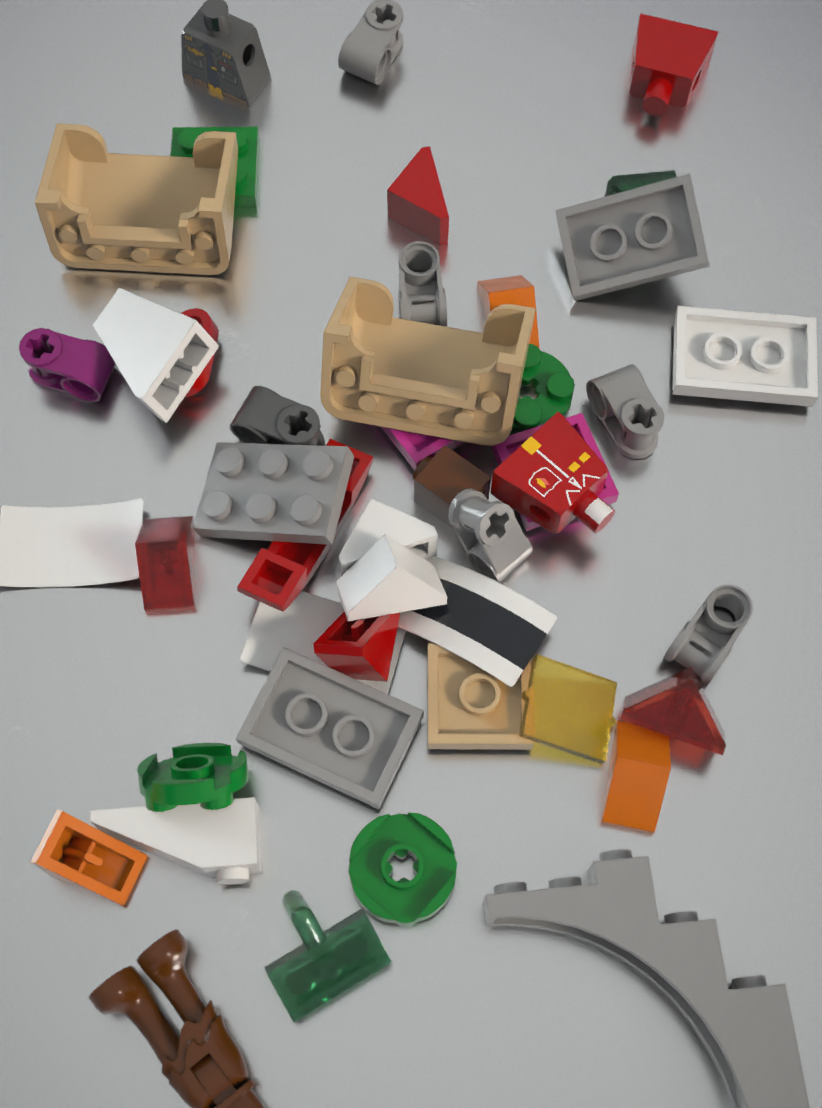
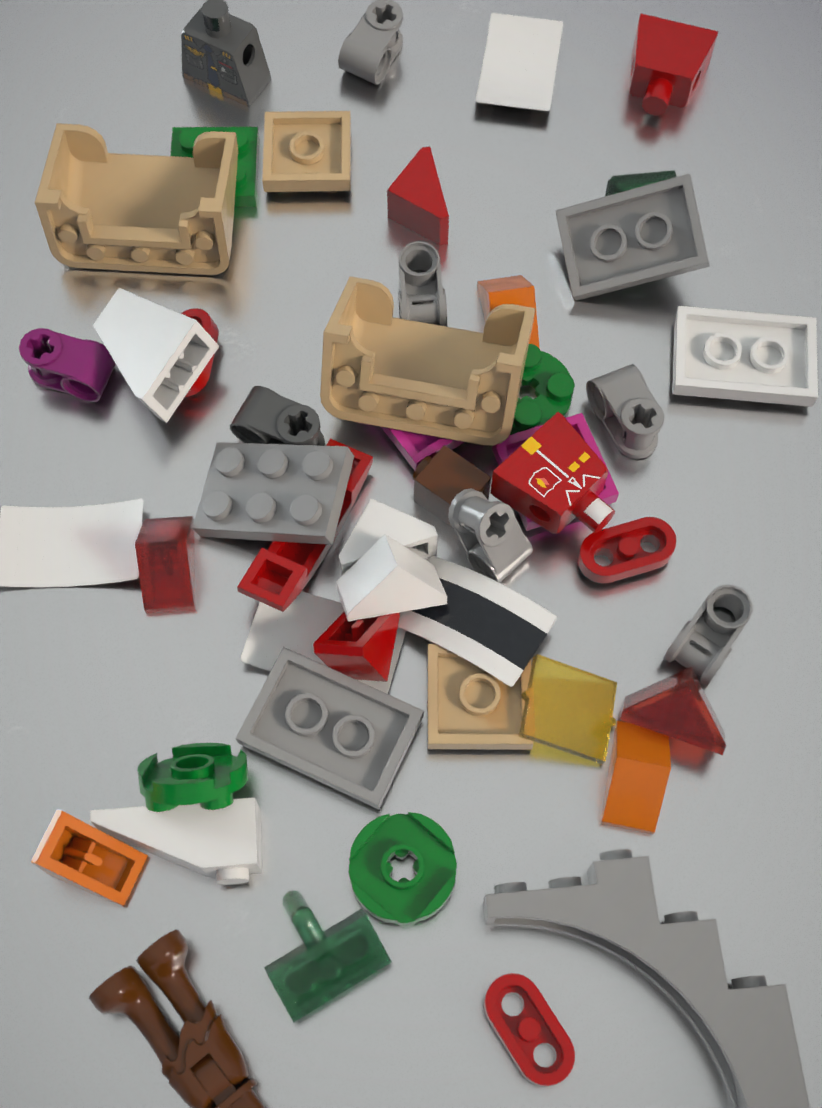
none -> tan plate [262,111,351,192]
none -> white sticker [475,13,563,111]
none -> red plate [484,973,575,1086]
none -> red plate [578,517,677,583]

